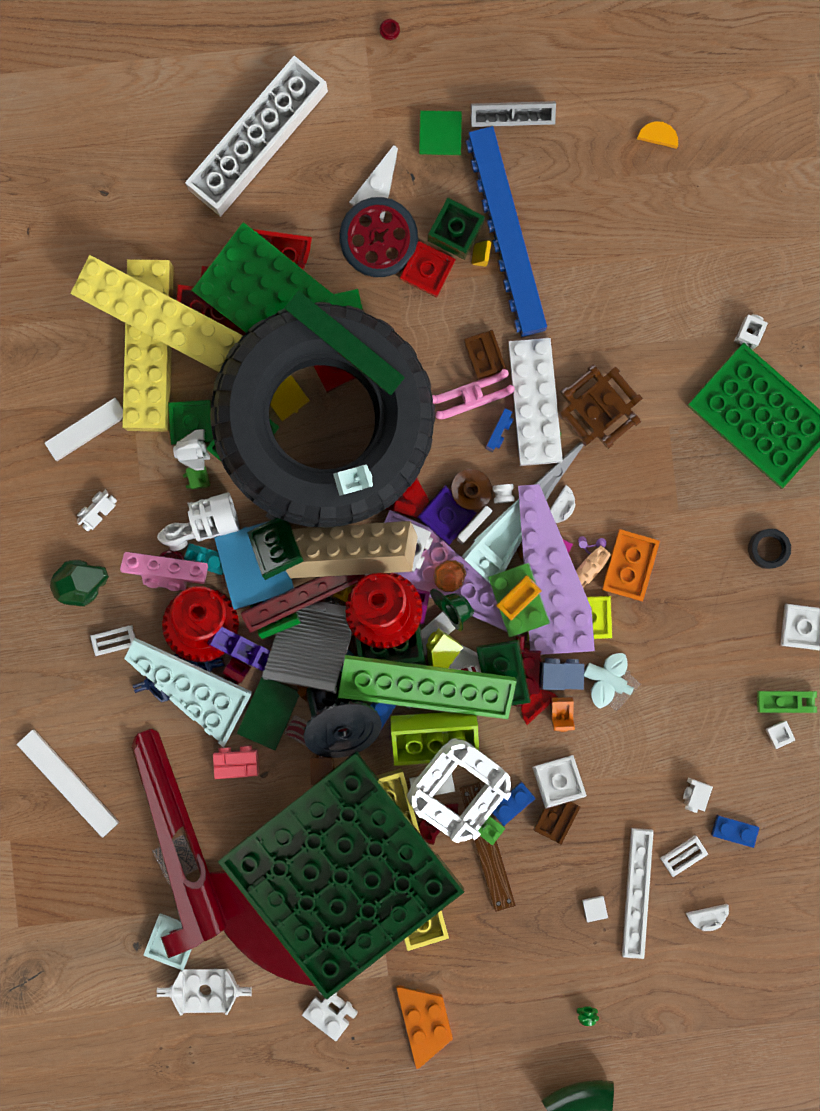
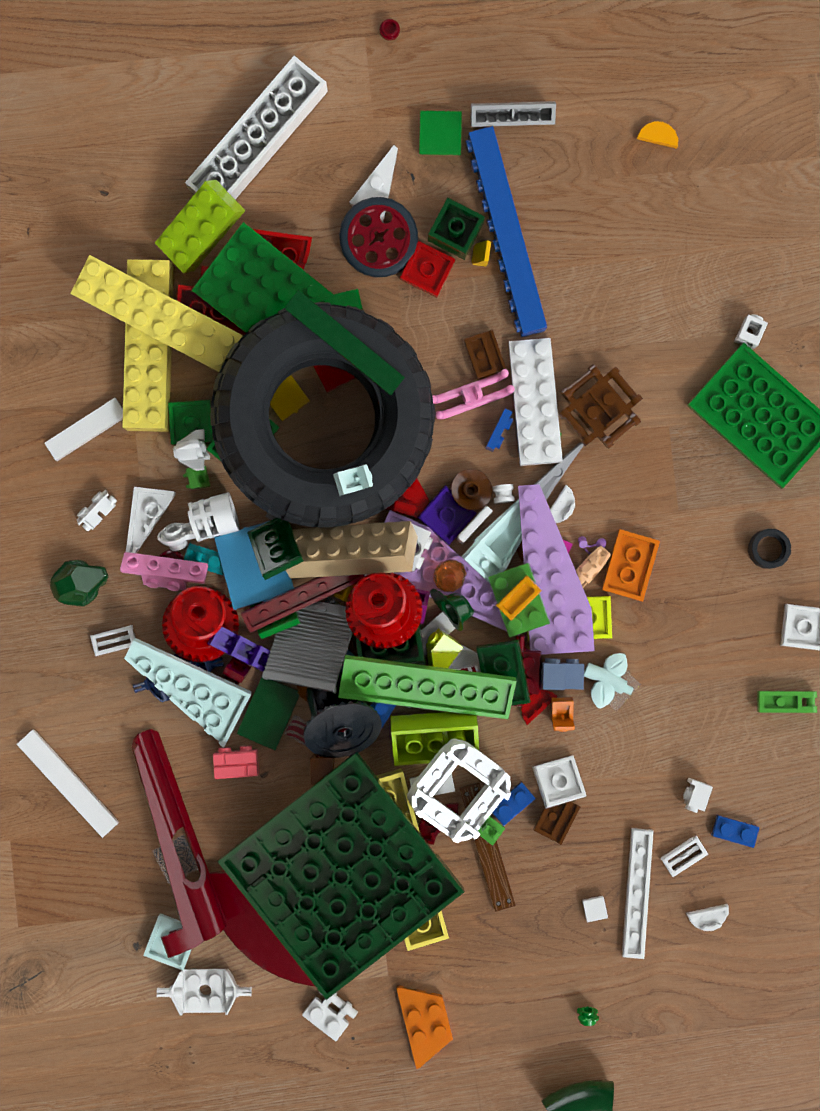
white plate [765,720,795,749] -> none
none -> white wing [126,487,176,553]
none -> lime brick [155,180,245,273]

